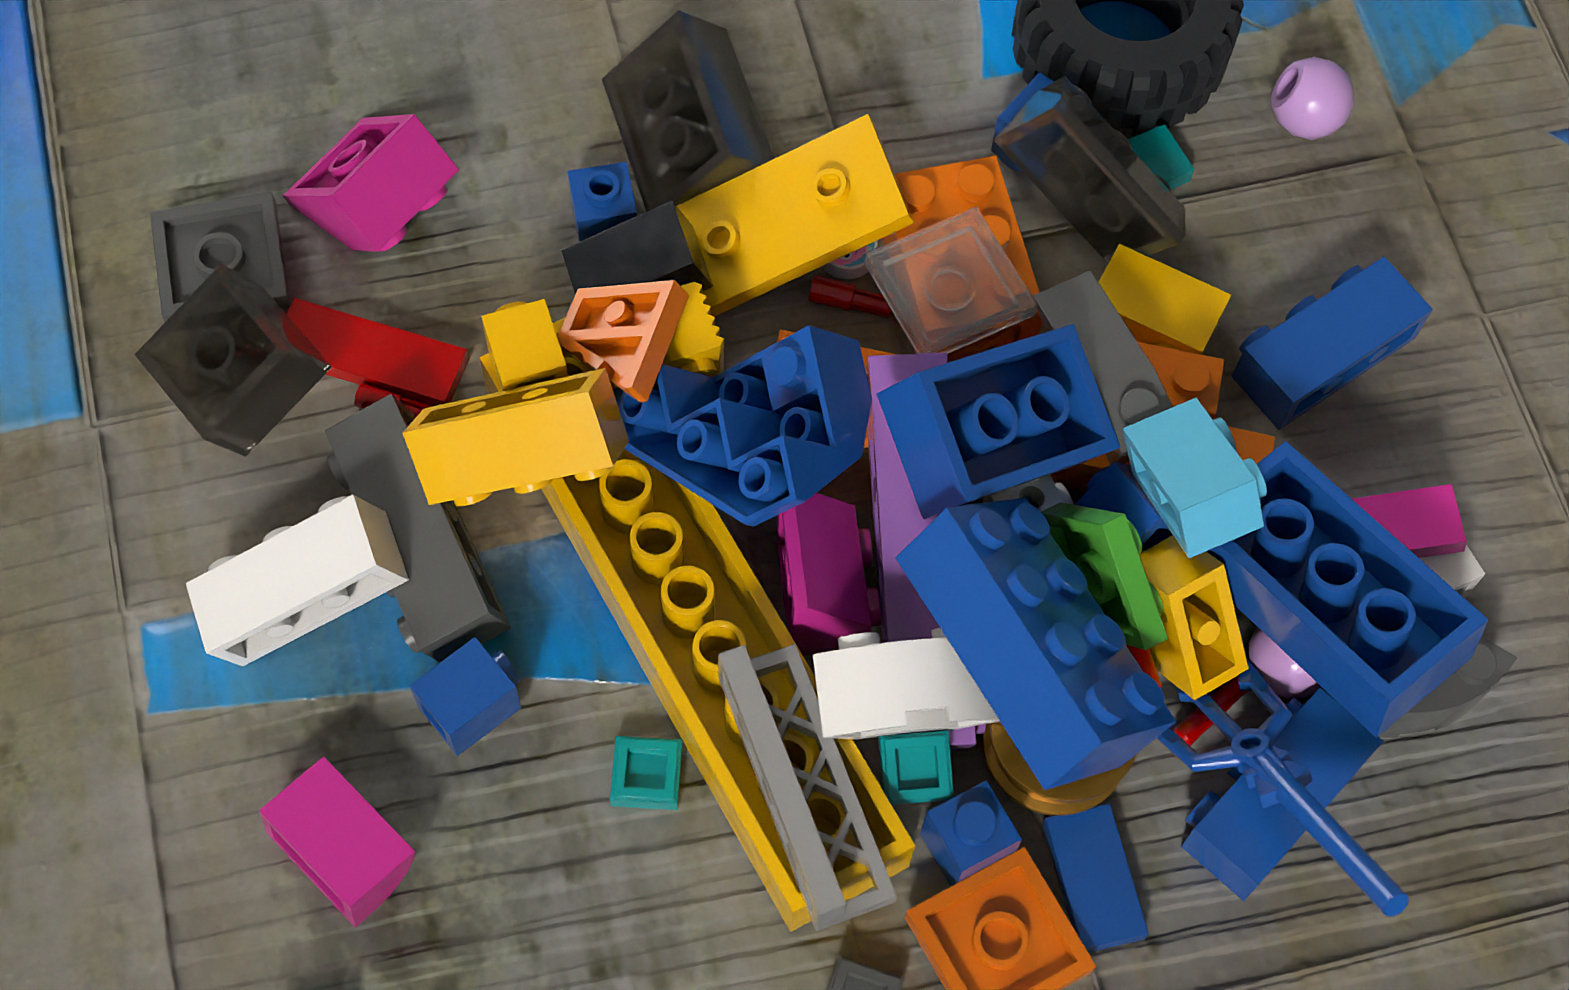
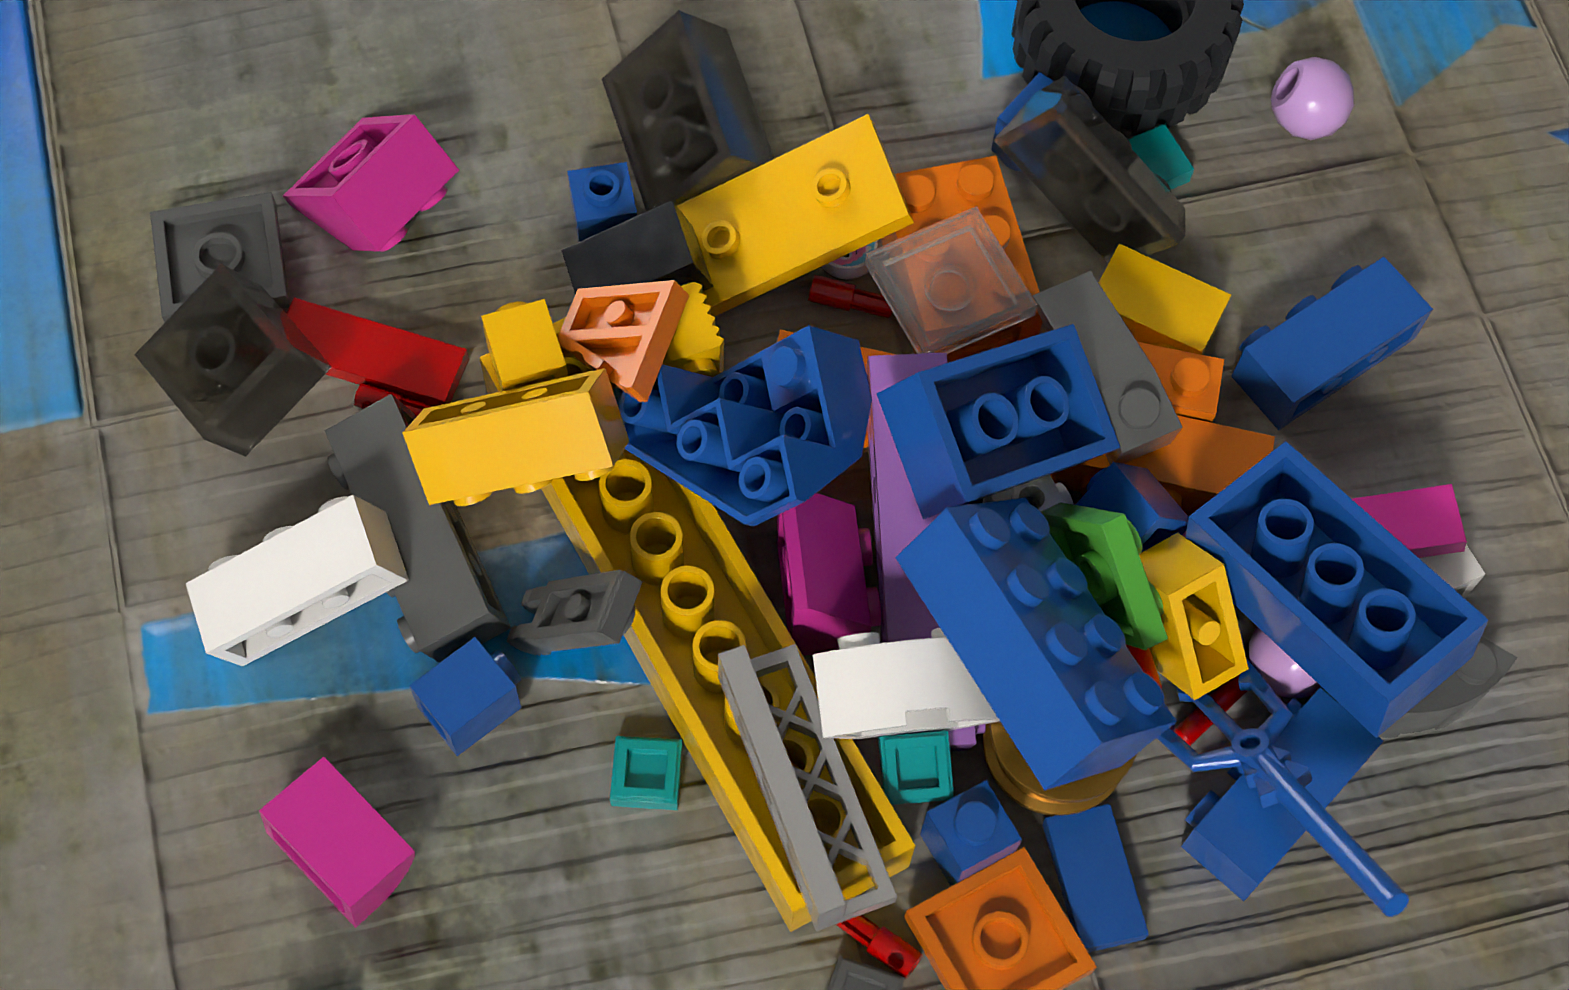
medium azure brick [1123,398,1267,558] -> none
none -> dark grey hinge [507,569,642,656]
none -> red pin [835,915,923,980]

